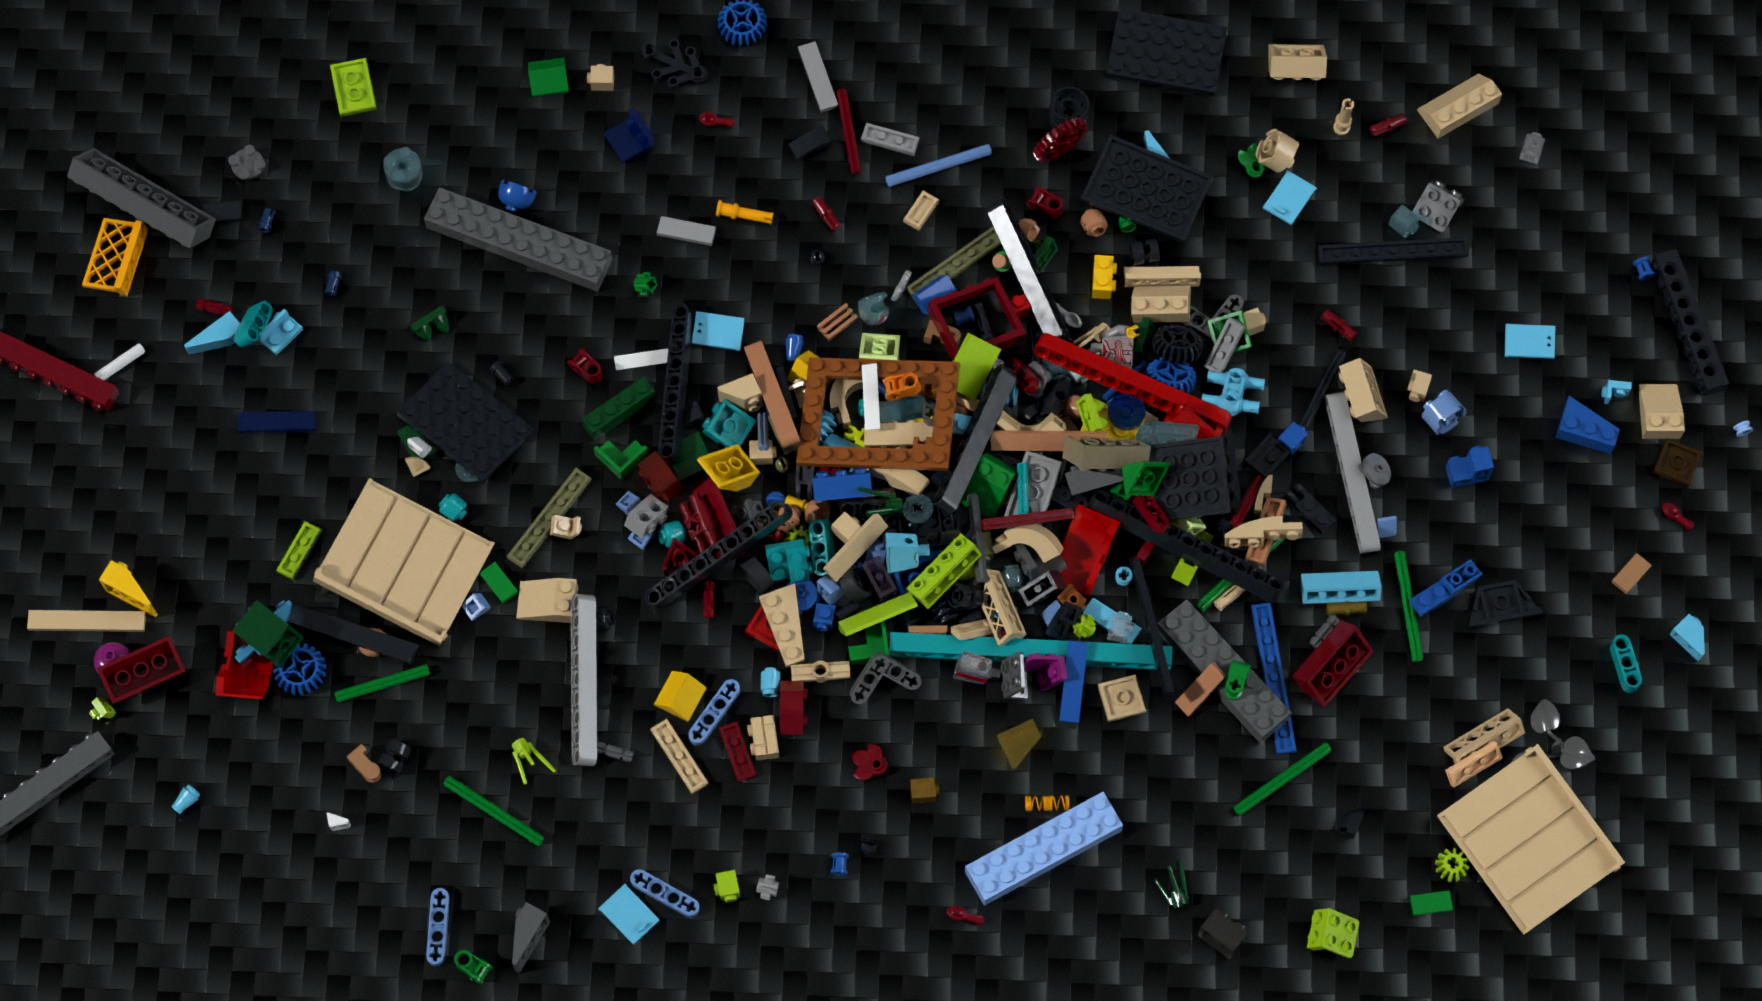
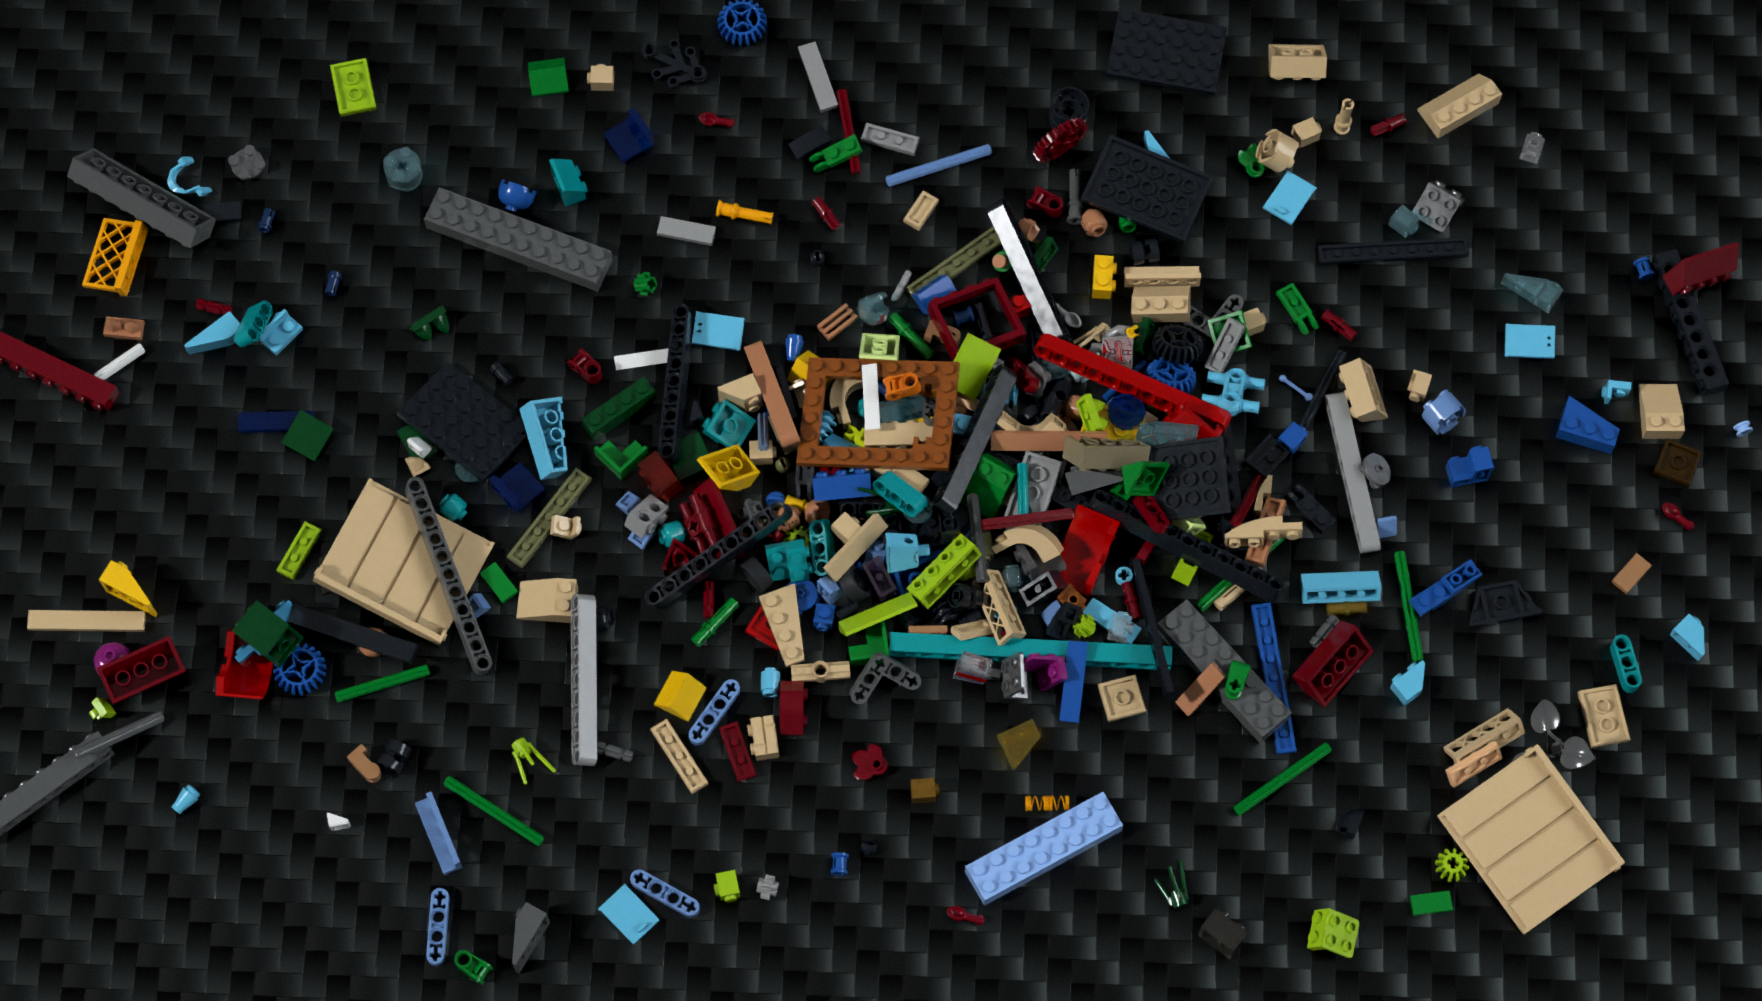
none -> dark grey axle [74,711,165,759]
none -> nougat tile [103,316,145,340]
none -> medium azure helmet [167,157,212,196]
none -> dark green tile [281,410,334,462]
none -> dark grey beam [405,477,492,676]
none -> medium blue fence [415,792,463,875]
none -> clear blue bracket [489,462,544,514]
none -> medium azure wedge [519,397,568,480]
none -> teal slope [549,159,588,207]
none -> green pin [691,598,739,647]
none -> green hinge [809,134,863,173]
none -> teal beam [873,471,928,518]
none -> green pin [888,312,935,360]
none -> dark grey pin [1067,169,1083,225]
none -> dark red pin [1121,581,1143,621]
none -> green hinge [1276,283,1319,335]
none -> medium blue hinge [1279,375,1313,401]
none -> tan brick [1291,117,1322,148]
none -> medium azure slope [1390,660,1425,706]
none -> clear light blue slope [1501,273,1564,314]
none -> tan tile [1577,684,1631,748]
none -> dark red slope [1662,242,1739,296]

